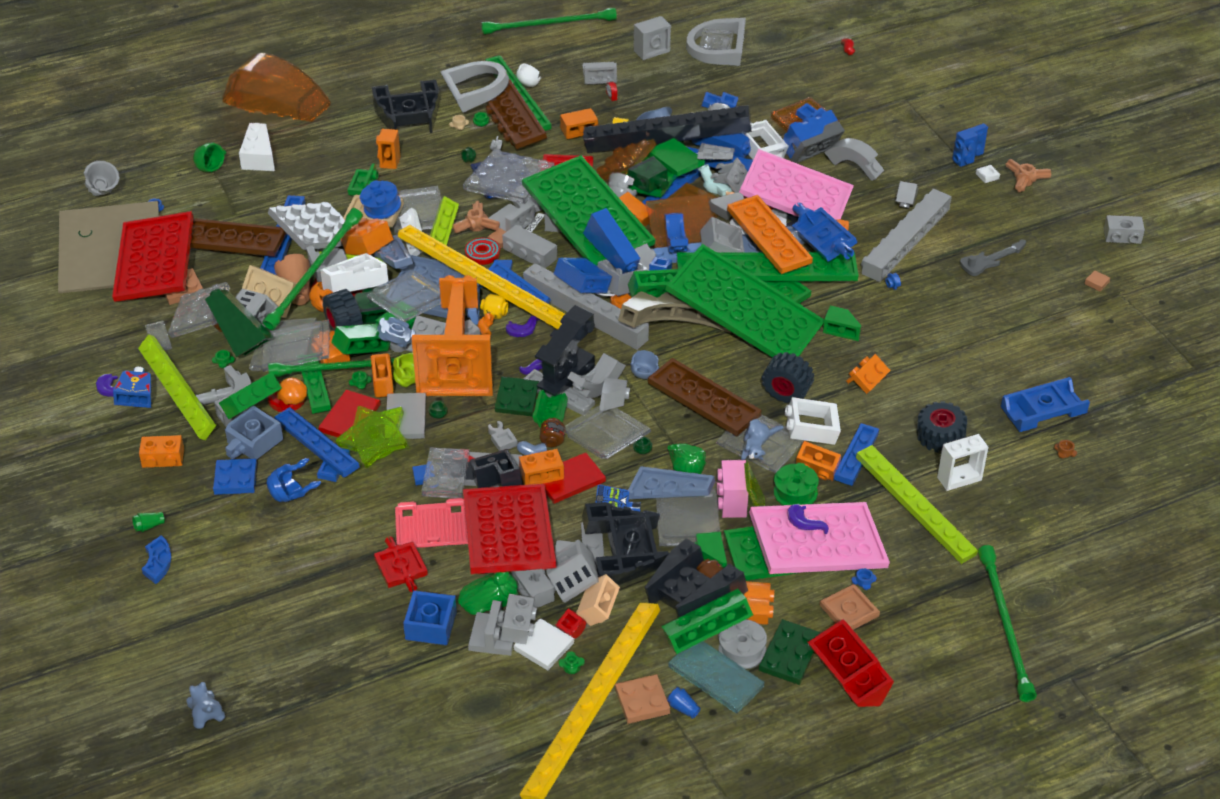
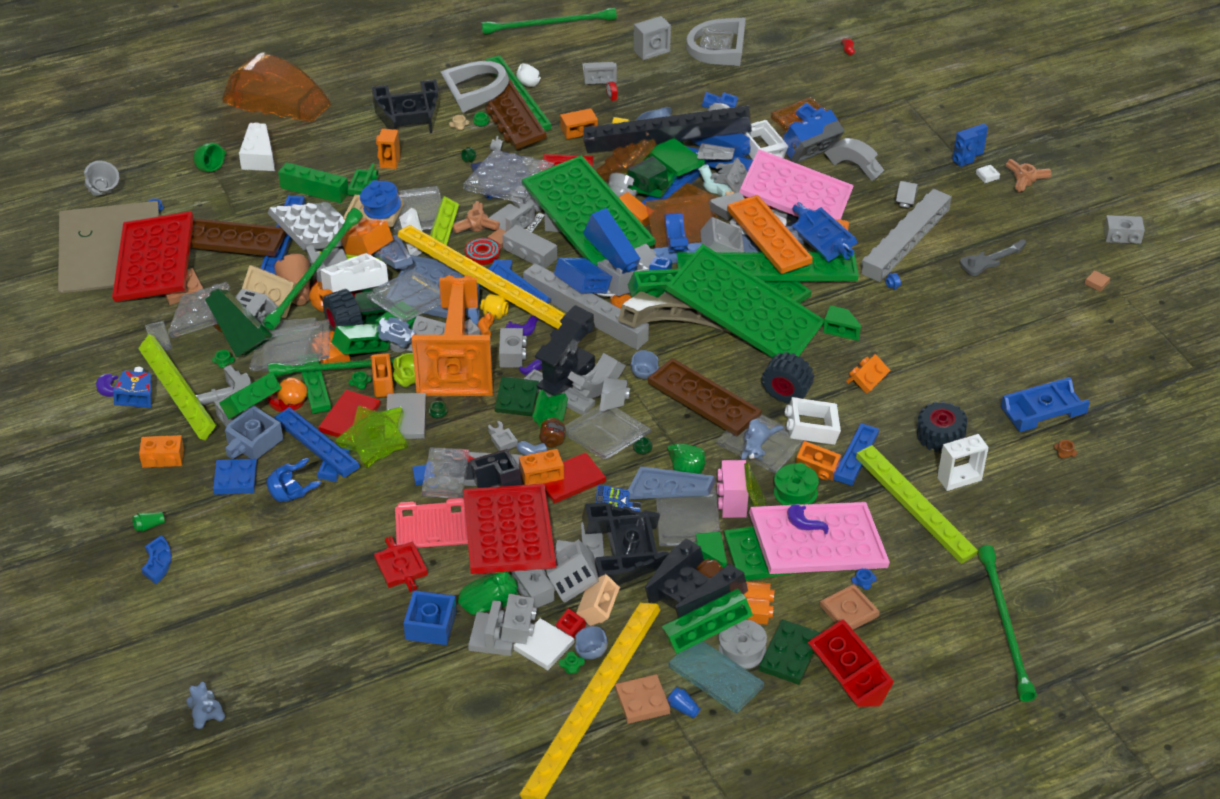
none -> green brick [278,162,348,204]
none -> light grey brick [499,328,527,367]
none -> sand blue hair [575,626,608,660]

